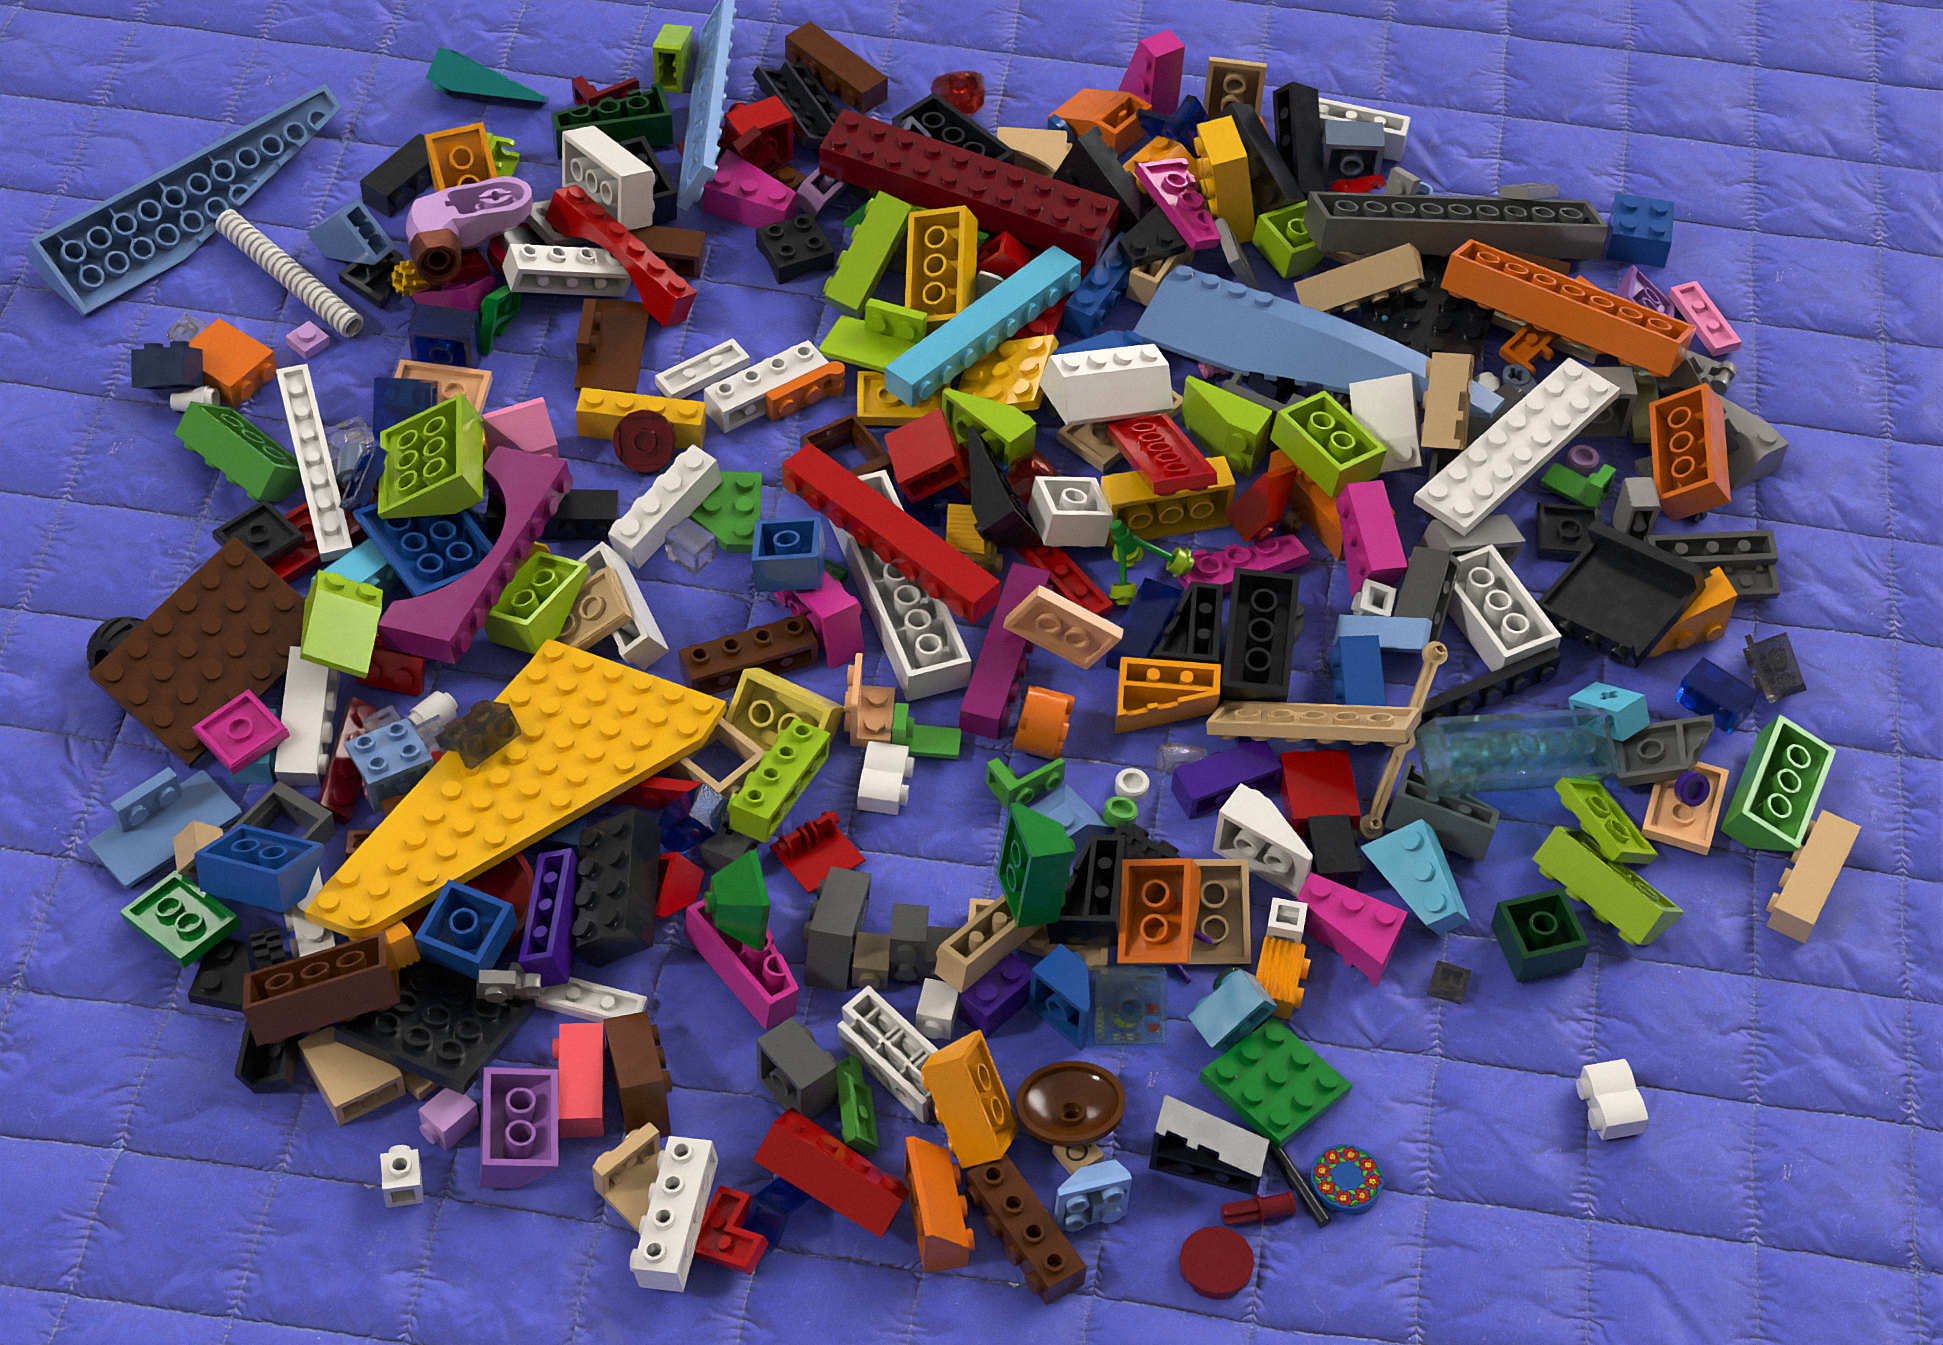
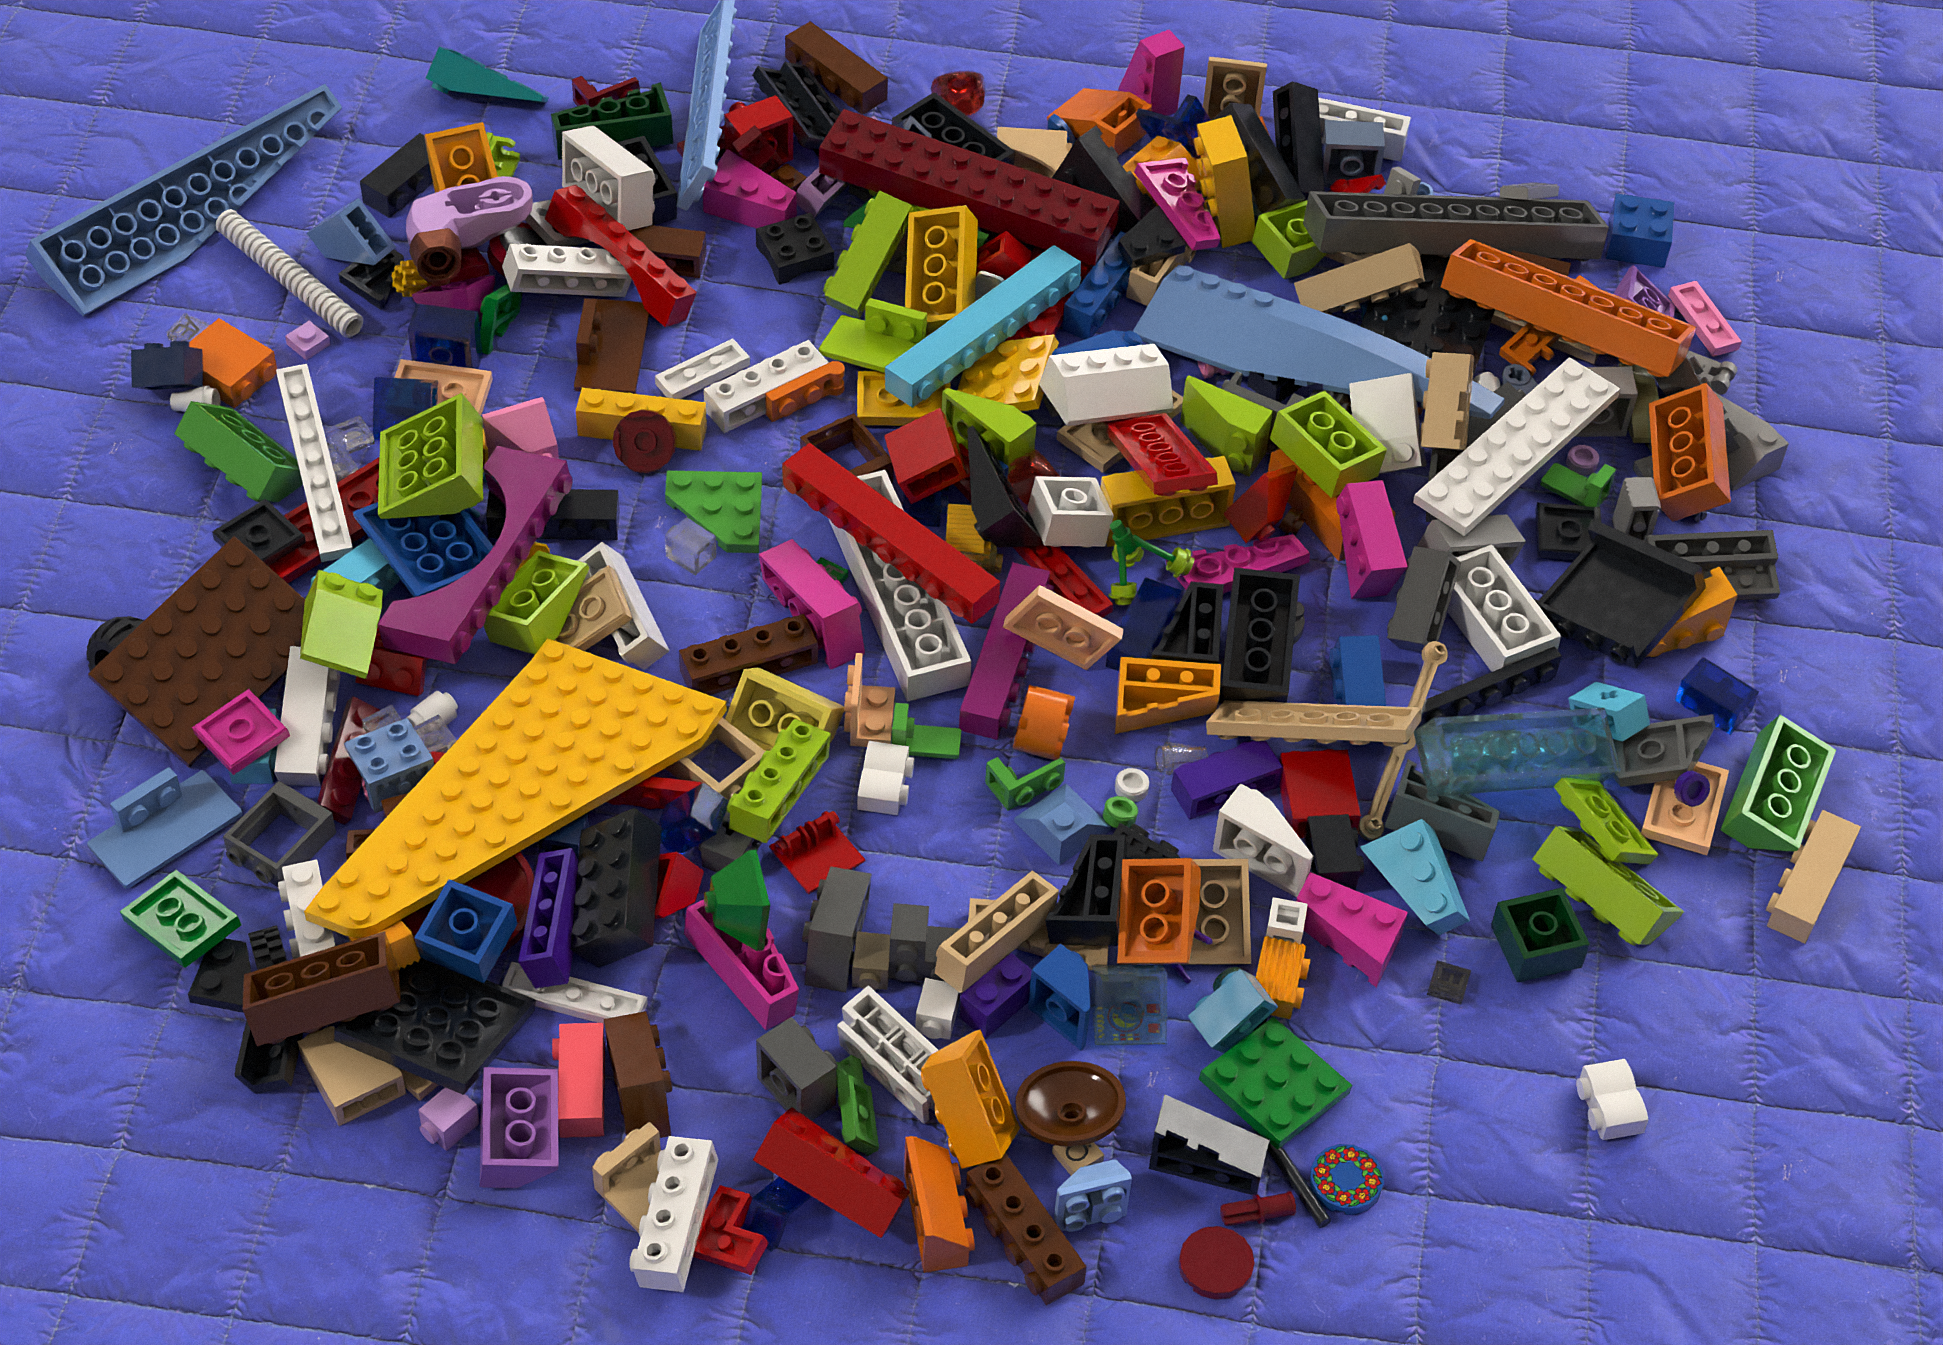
tan brick [173,820,223,879] -> none
blue slope [194,824,325,913] -> none
sand blue brick [336,443,371,492] -> none
clear blue plate [339,445,388,513] -> none
white brick [380,1145,424,1208] -> none
clear smoke bracket [435,700,522,769] -> none
light grey plate [476,970,541,1003] -> none
white brick [608,444,723,569] -> none
lime slope [652,24,694,94] -> none
blue brick [751,516,826,592] -> none
green slope [996,802,1076,928] -> none
light grey tile [1214,217,1260,291] -> none
light blue tile [1333,614,1432,653] -> none
white brick [1351,578,1397,617] -> none
clear smoke bracket [1742,632,1807,703] -> none

